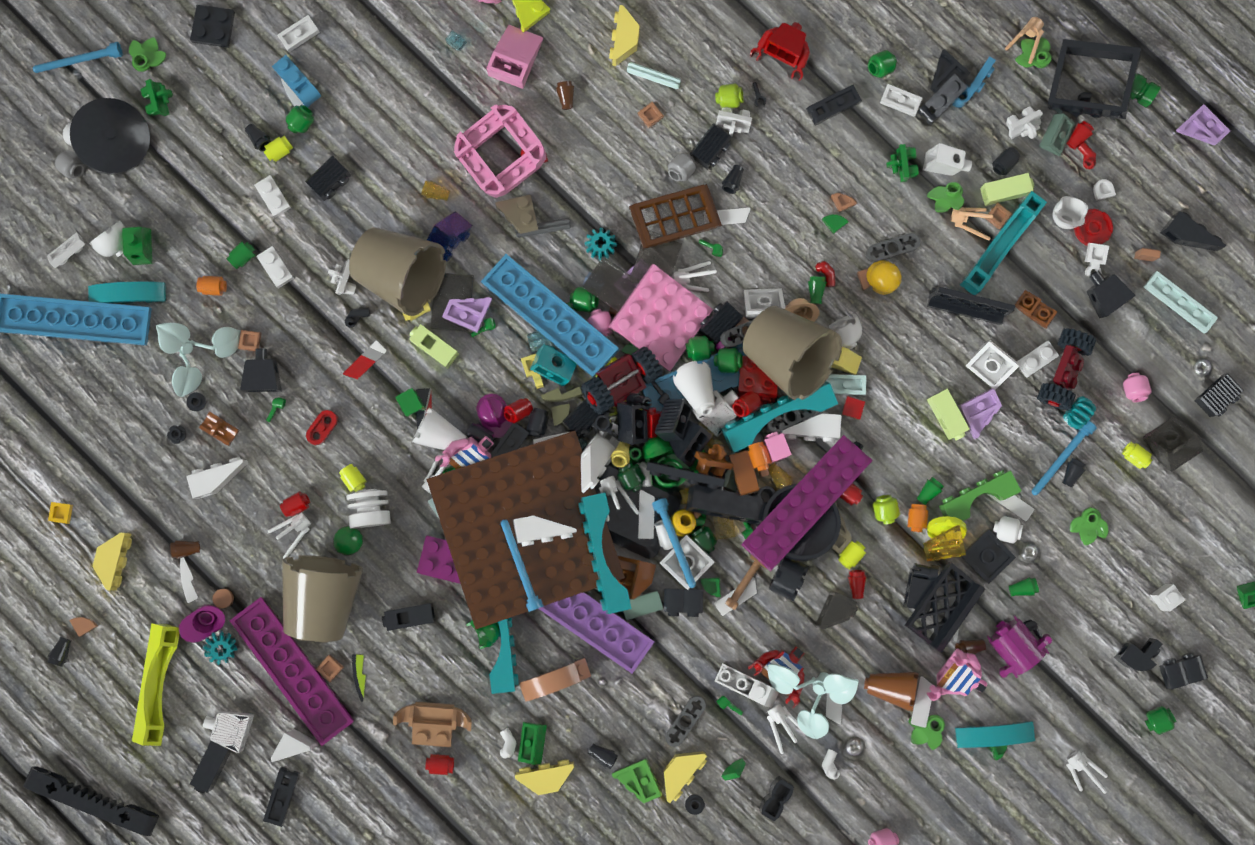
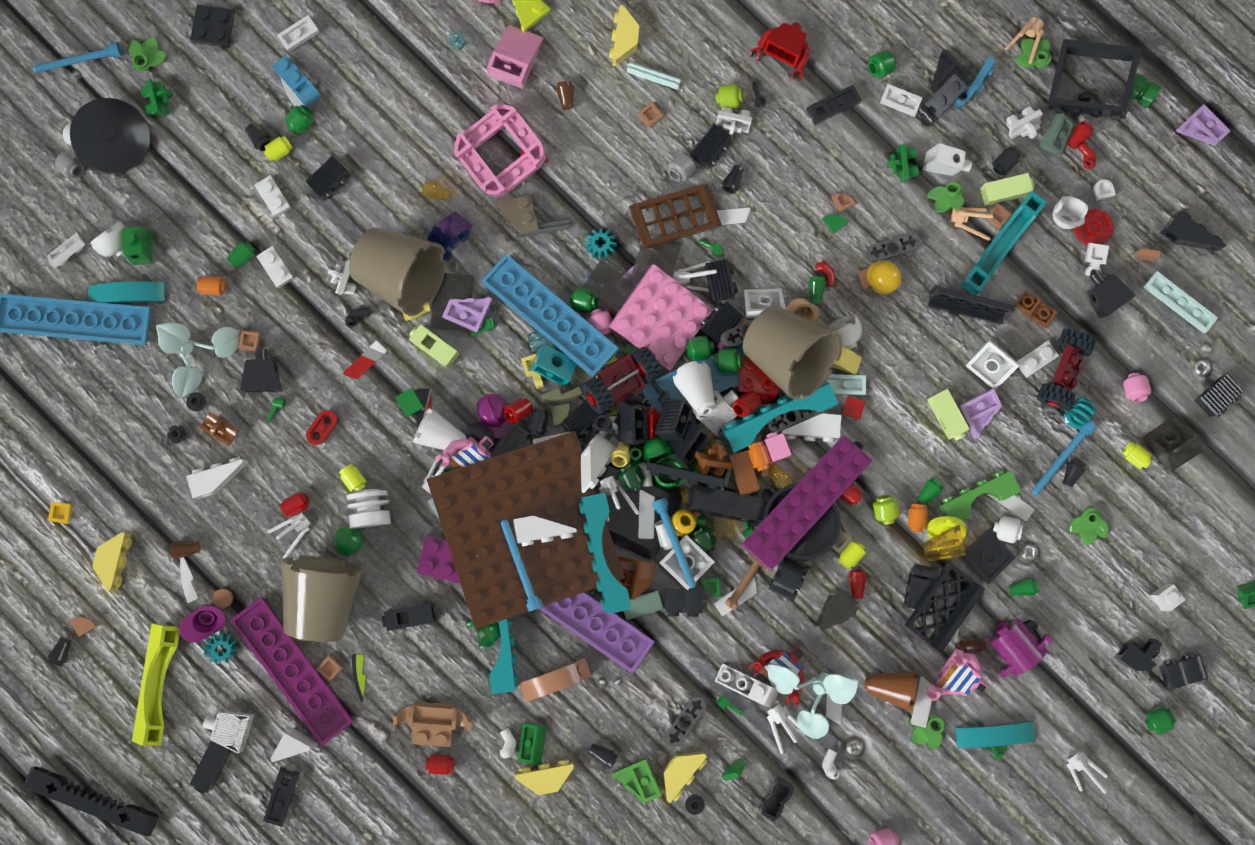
none -> black brick [704,259,738,303]

